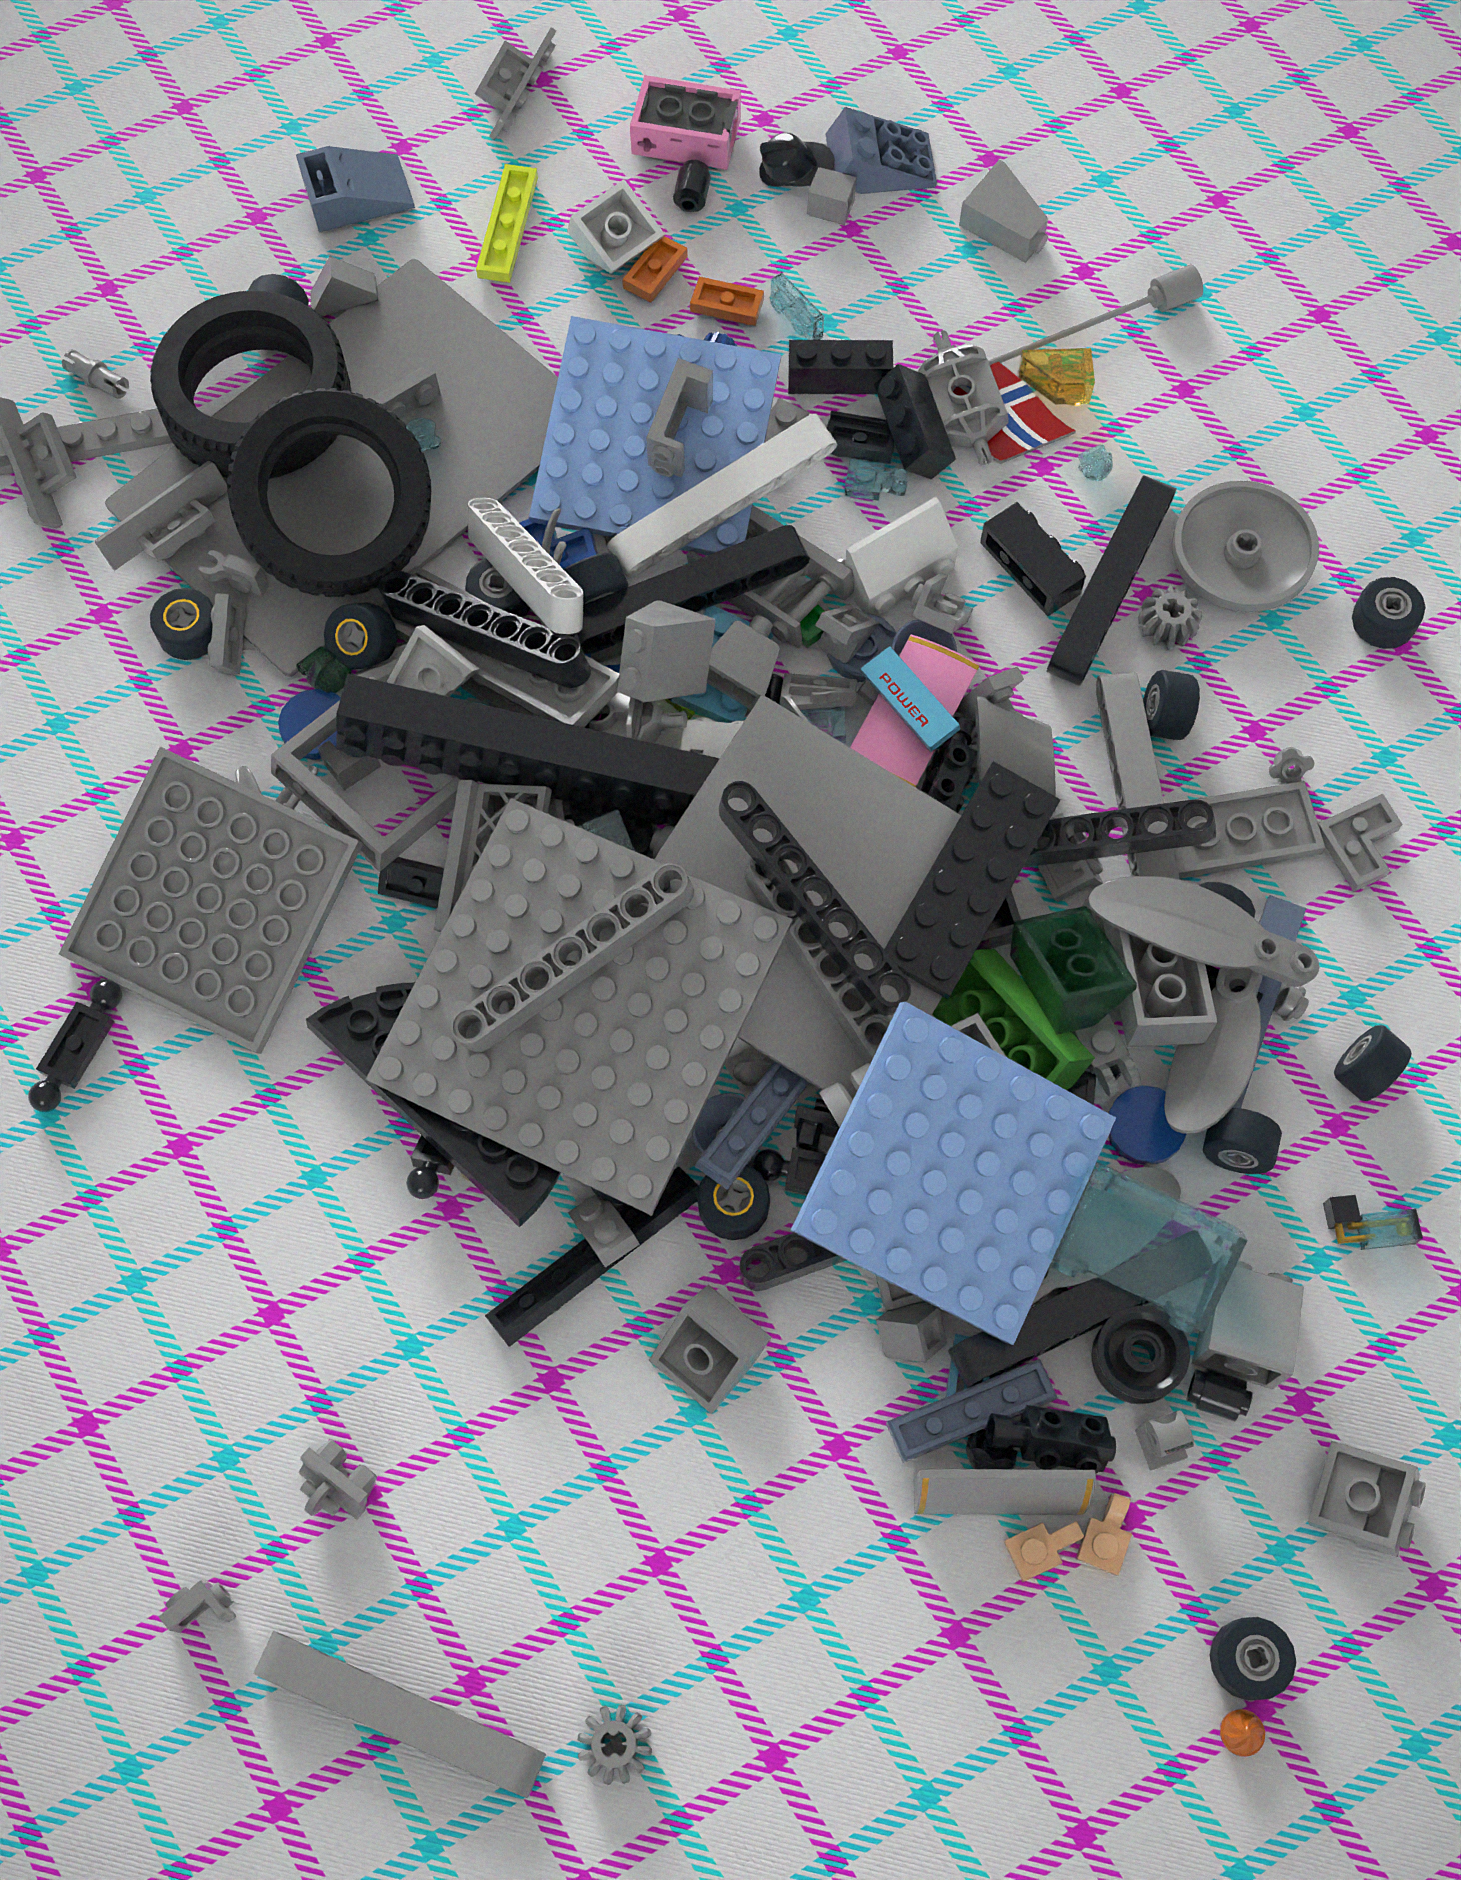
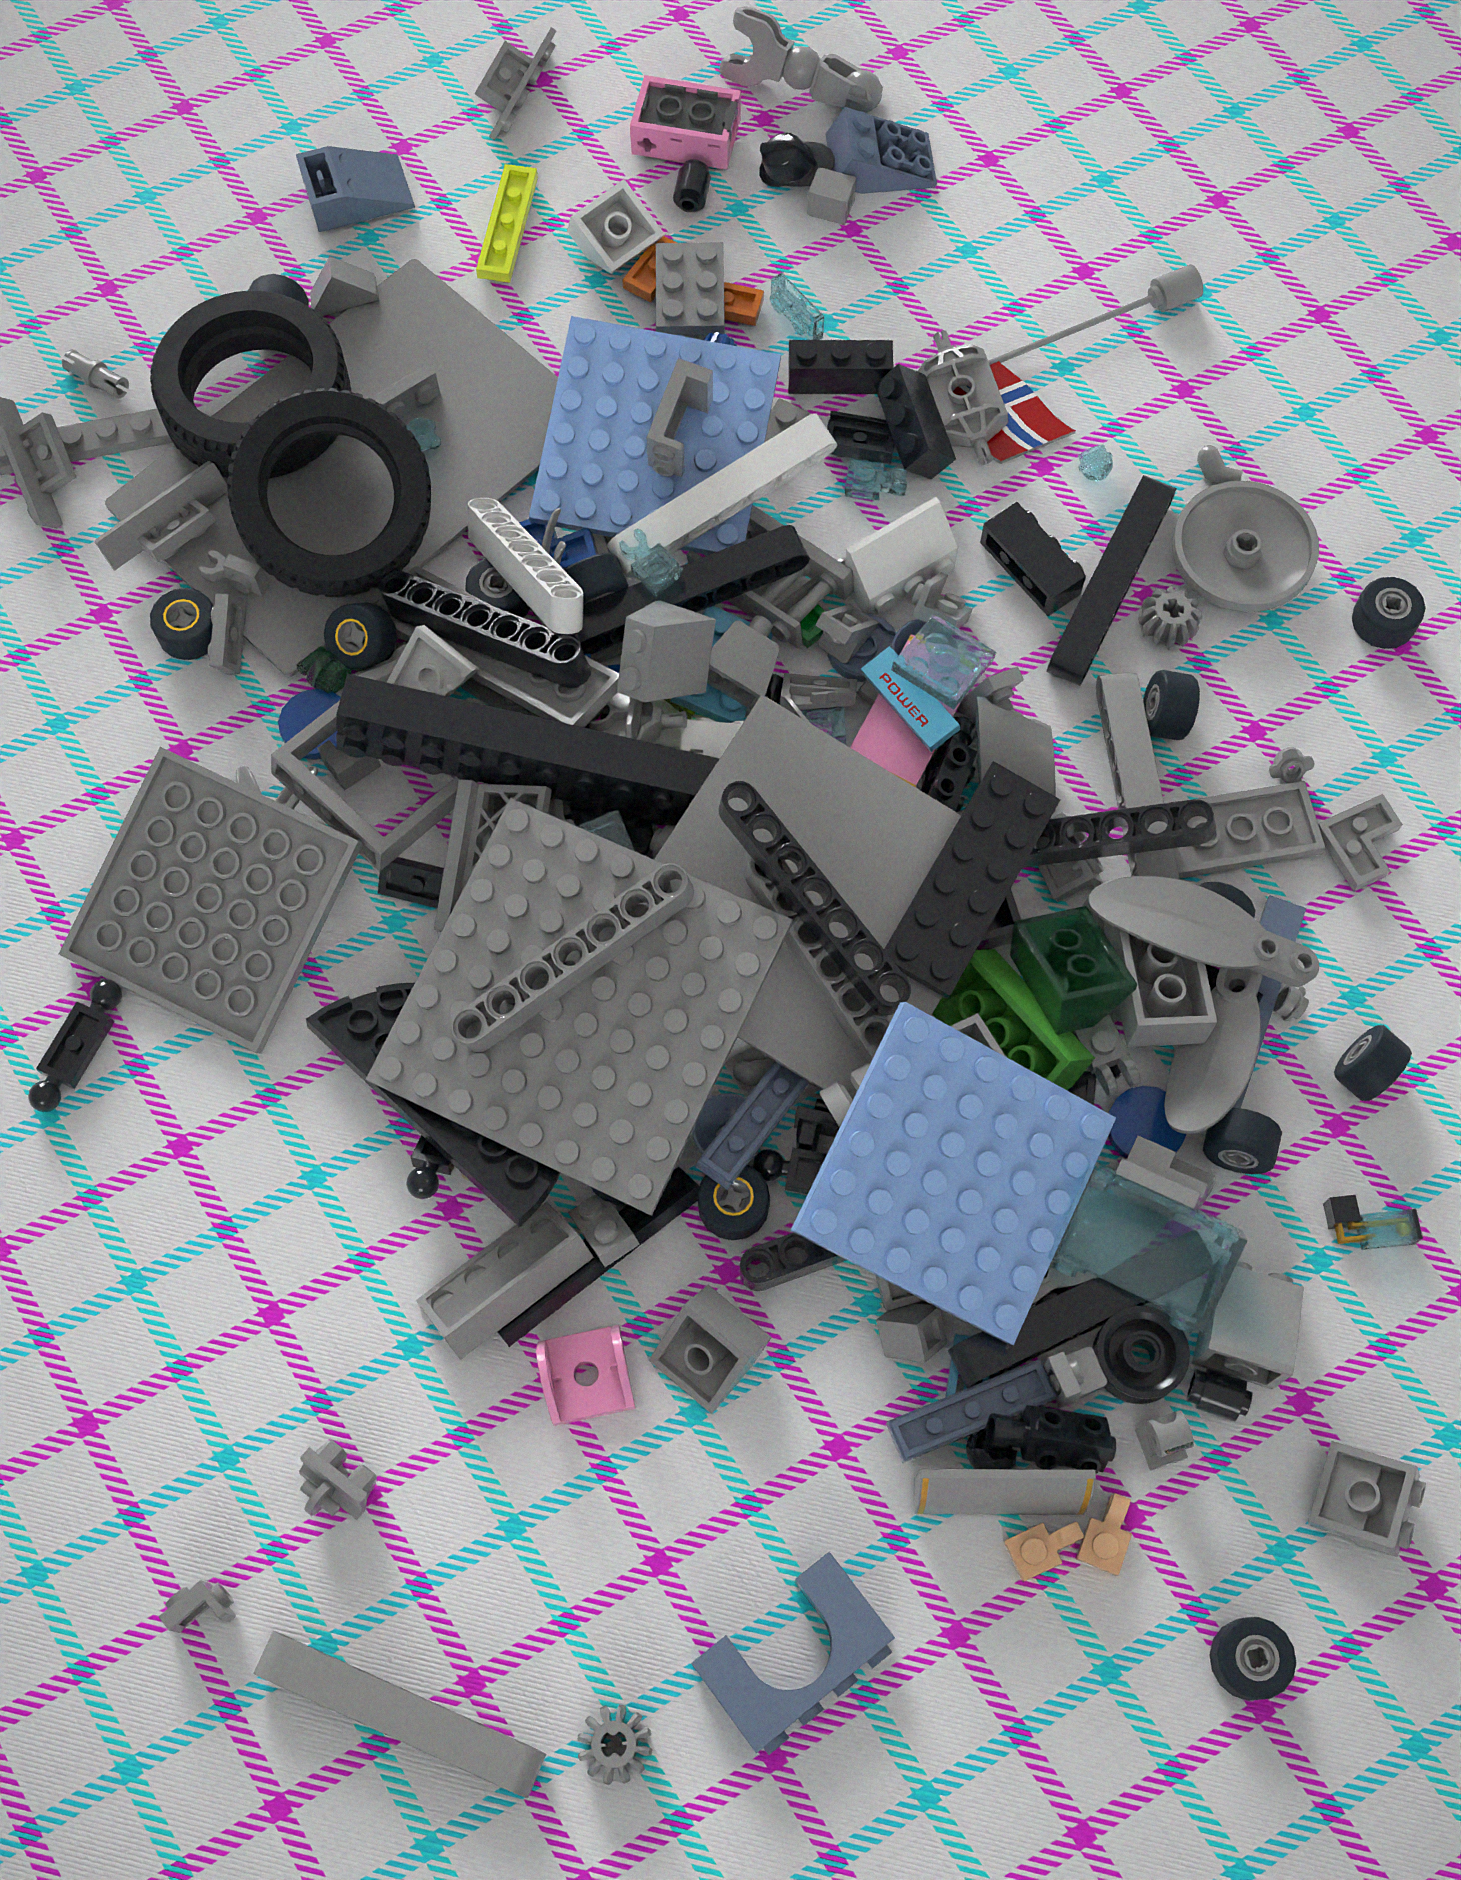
light grey slope [959,160,1048,263] -> none
clear yellow slope [1018,348,1095,406] -> none
orange plate [1220,1709,1265,1757] -> none
none -> light grey slope [416,1201,594,1360]
none -> bright pink hose [536,1325,636,1426]
none -> clear light blue plate [619,528,684,597]
none -> light grey plate [656,242,725,335]
none -> sand blue arch [691,1551,895,1755]
none -> light grey piece [719,6,883,113]
none -> clear light blue plate [891,614,996,709]
none -> light grey slope [1044,1347,1107,1409]
none -> light grey slope [1115,1136,1216,1211]
none -> light grey arm [1197,445,1243,483]

